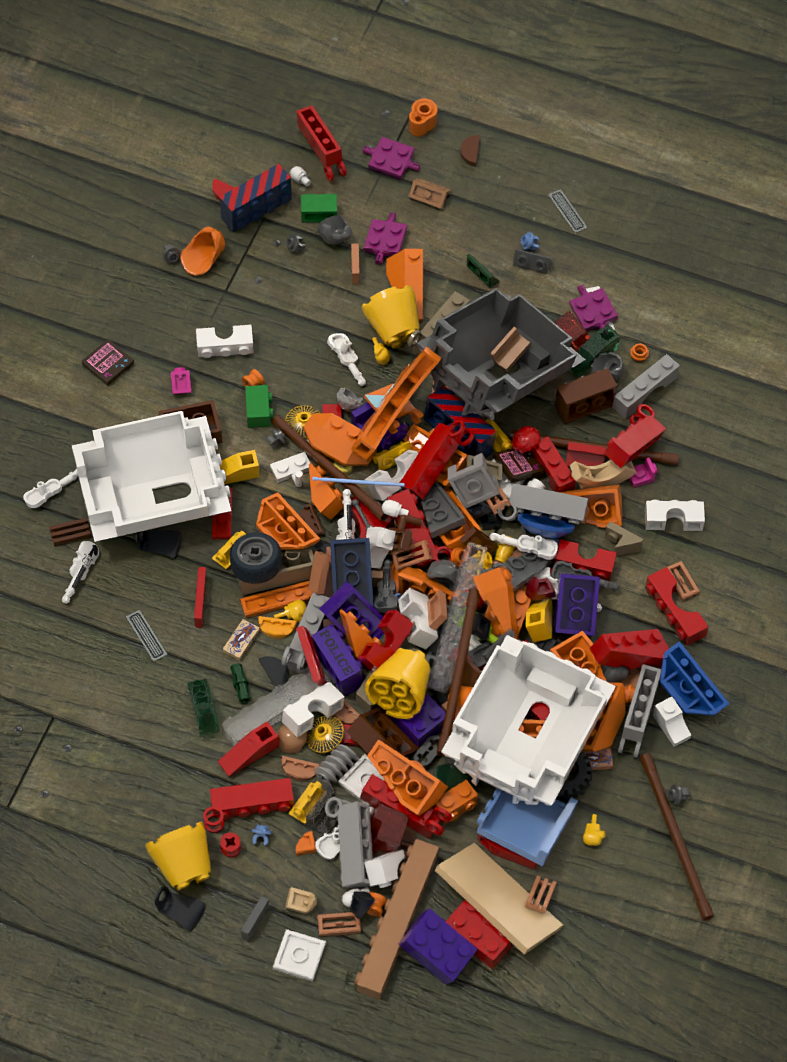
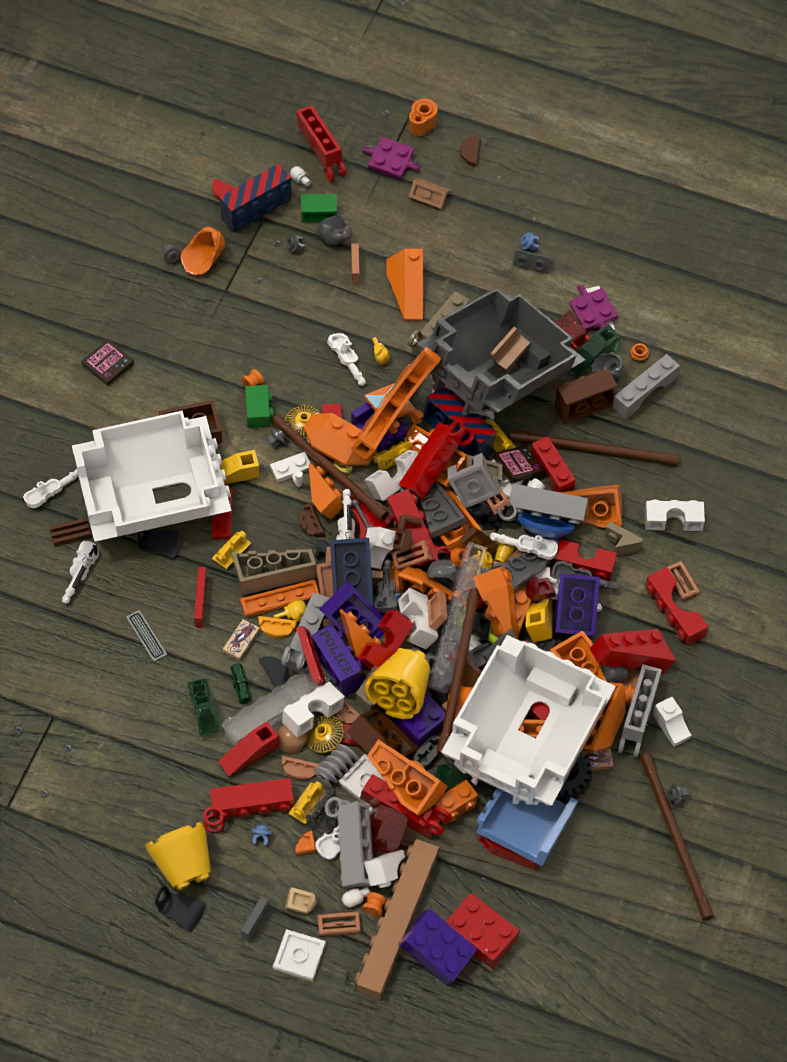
dark pink bracket [171,367,191,395] -> none
white arch [196,325,253,358] -> none
red wheel [220,833,241,858] -> none
black wheel [230,532,282,584] -> none
orange wedge [256,493,320,550] -> none
nougat tile [308,551,331,594] -> none
light blue piece [312,477,405,487] -> none
light grey hair [336,388,365,412] -> none
black slope [350,891,375,919] -> none
yellow cone [361,285,420,349] -> none
magenta plate [364,212,408,265] -> none
white cylinder [382,500,409,517] -> none
tan tile [435,843,563,954] -> none
dark green slope [466,254,499,288] -> none
red hair [511,426,541,454] -> none
nougat tile [525,875,557,913] -> none
sticker [549,189,587,233] -> none
red panel [566,442,606,466] -> none
tan arch [570,460,636,489] -> none
yellow piece [583,814,605,846] -> none
red hinge [604,404,666,468] -> none
dark pink bracket [629,458,657,488] -> none
blue wedge [659,641,729,716] -> none

